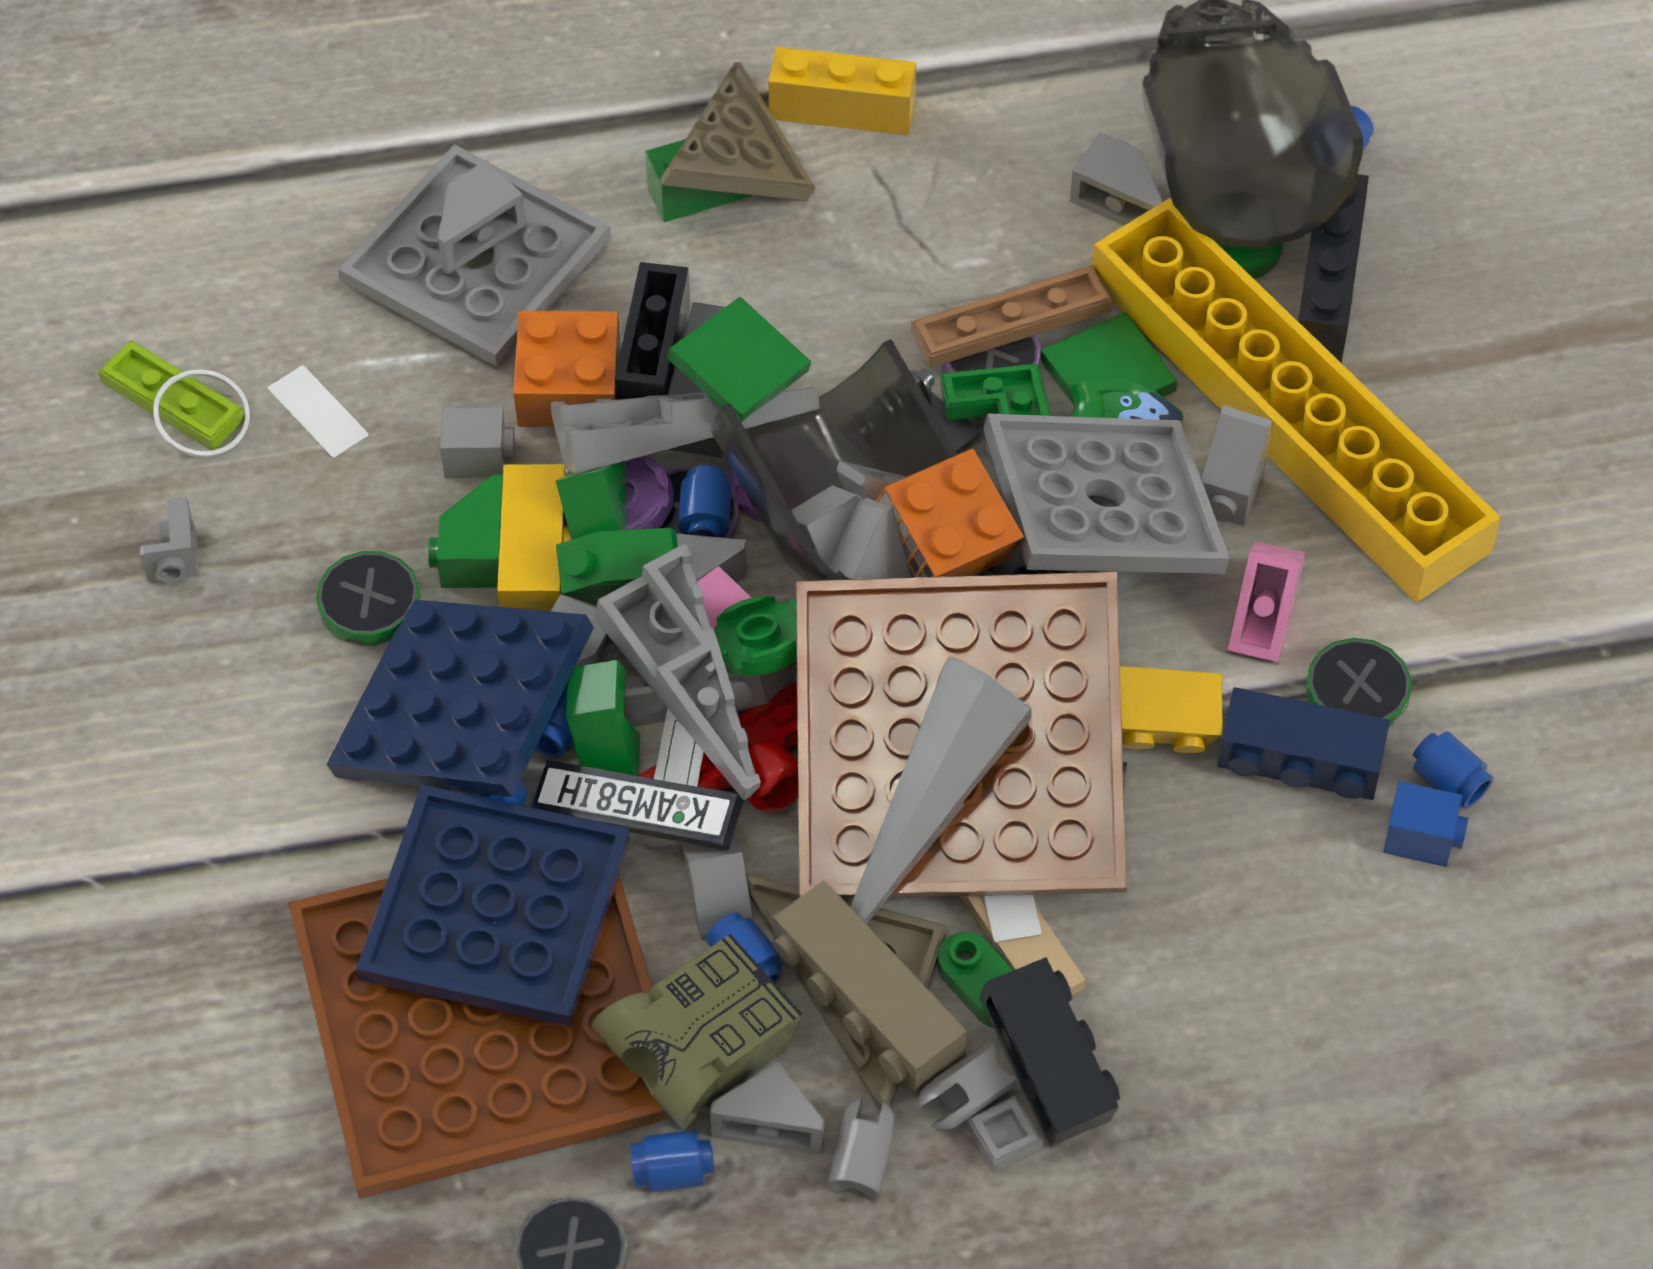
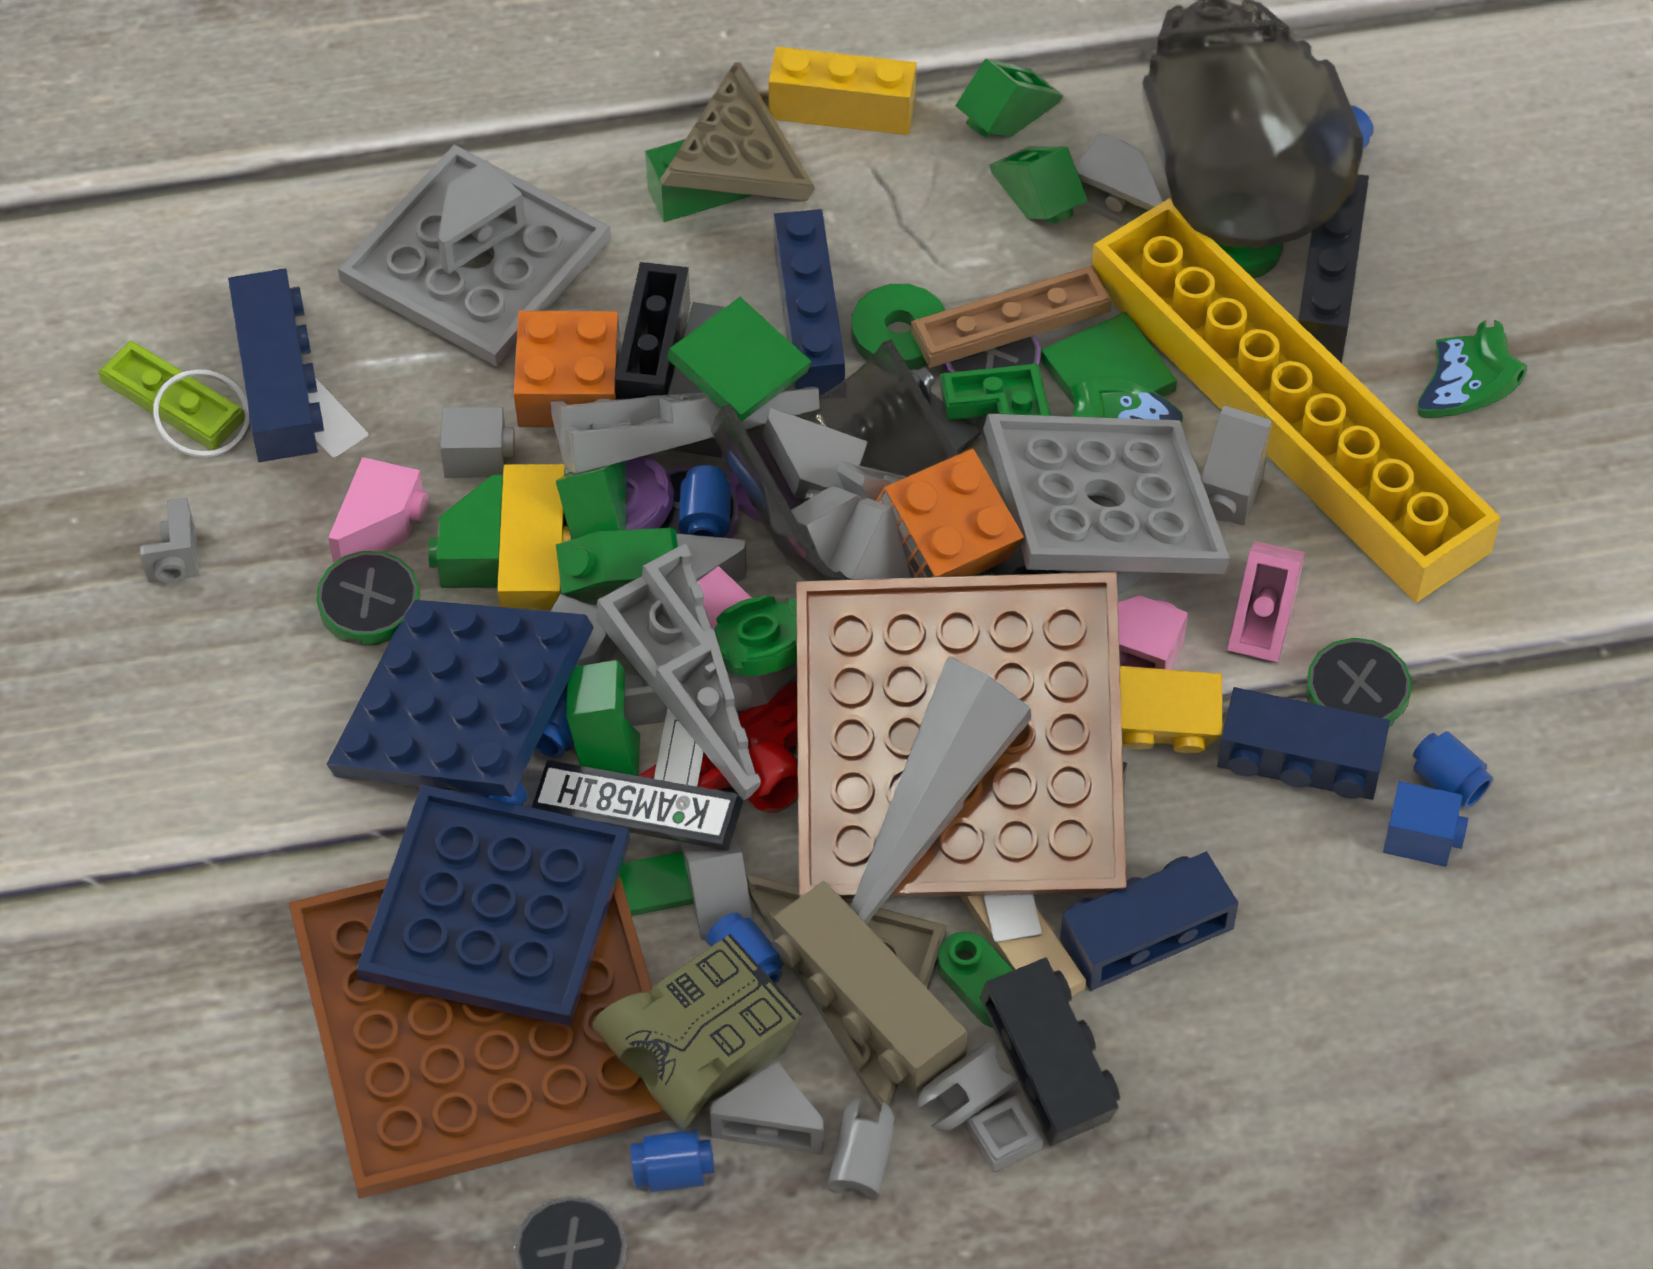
none -> dark blue brick [228,268,324,463]
none -> bright pink slope [328,457,429,564]
none -> green tile [619,852,693,916]
none -> light grey slope [762,408,868,502]
none -> dark blue brick [774,209,845,402]
none -> green tile [851,284,946,371]
none -> green slope [955,58,1064,138]
none -> green slope [989,146,1088,224]
none -> dark blue brick [1060,851,1239,991]
none -> bright pink slope [1118,595,1188,670]
none -> green arm [1417,319,1527,418]

